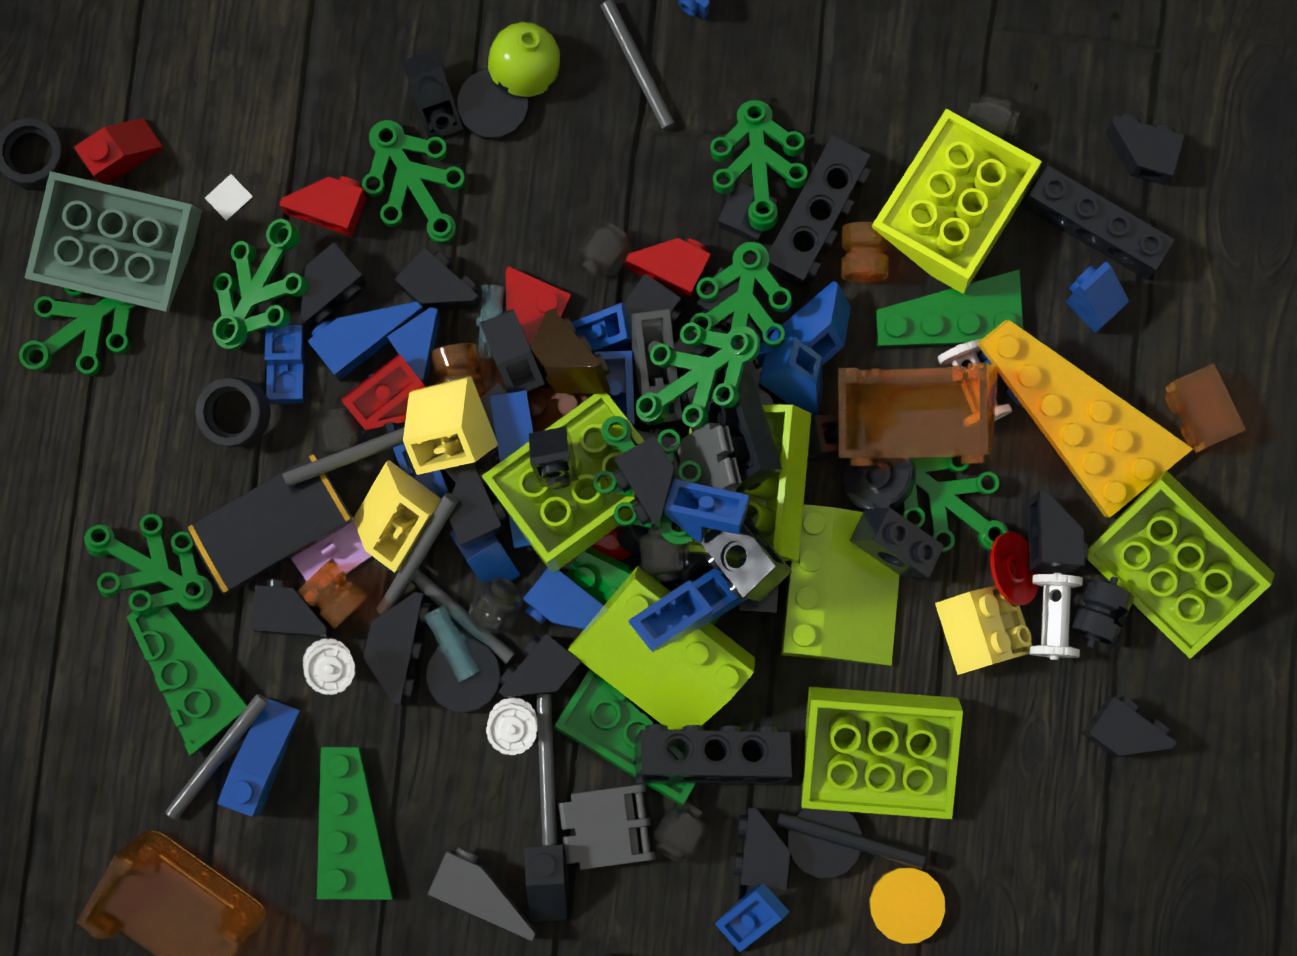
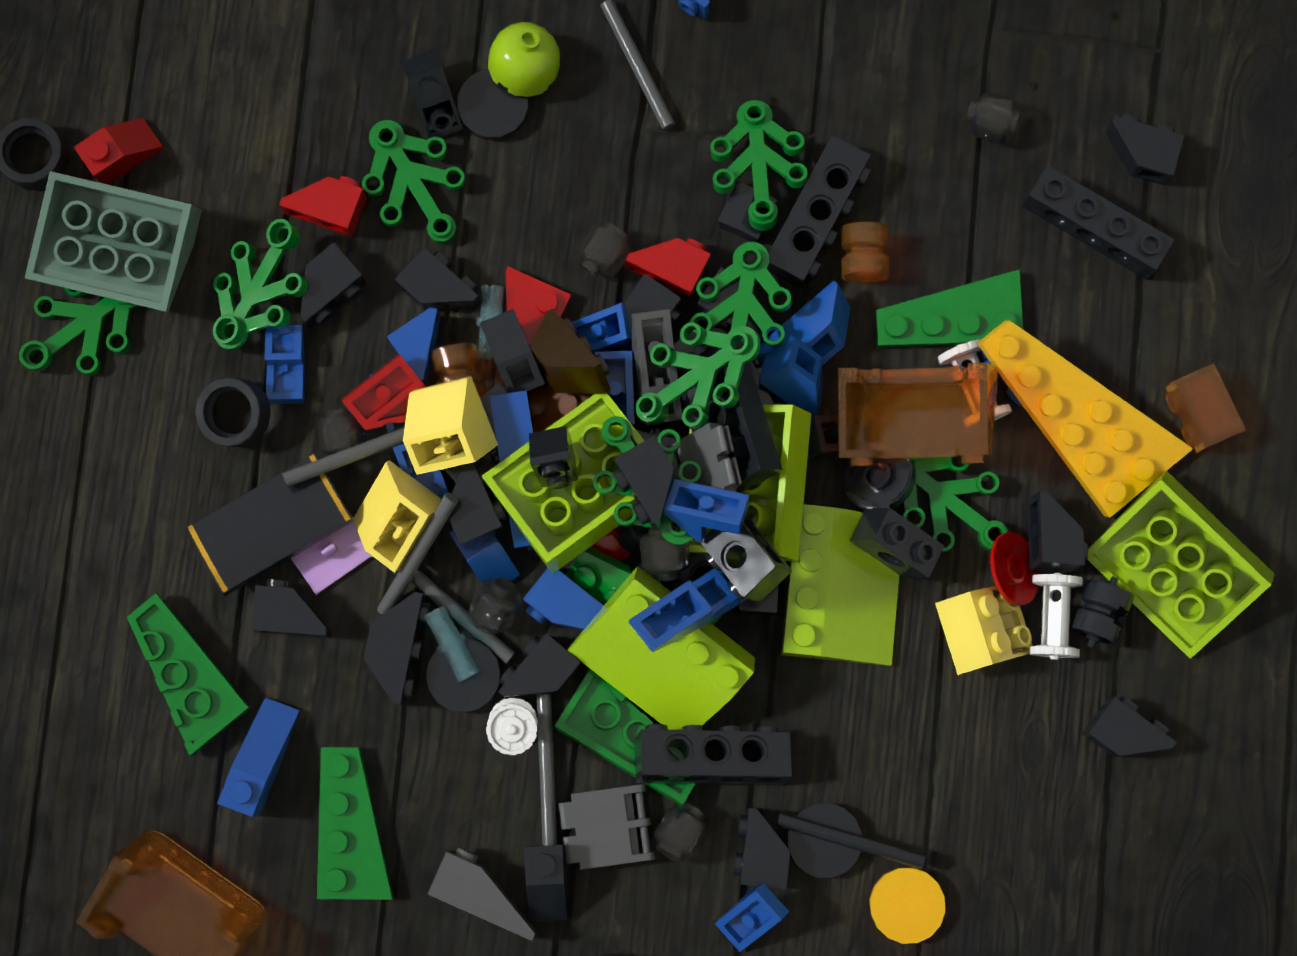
green plant [84,514,213,616] -> none
dark grey bar [165,693,269,820] -> none
white sticker [205,174,253,221] -> none
clear orange wheel [298,558,369,629] -> none
white hose [303,638,355,695] -> none
blue slope [308,302,424,381] -> none
lime slope [801,687,963,819] -> none
neon yellow slope [872,109,1042,294] -> none
blue slope [1066,261,1129,333] -> none

